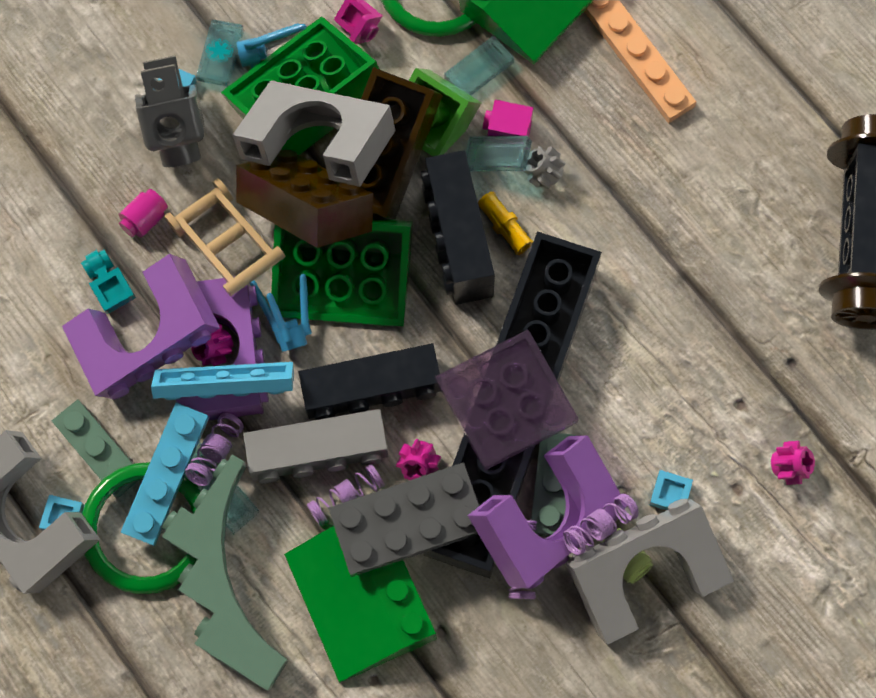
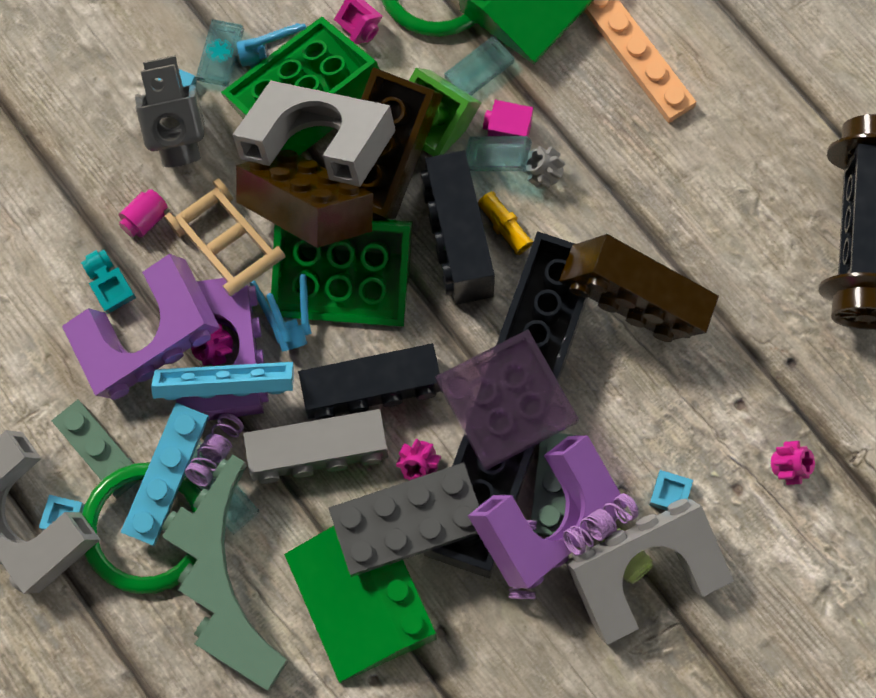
lavender piece [307,464,385,527] -> none
none -> dark brown brick [559,234,719,342]

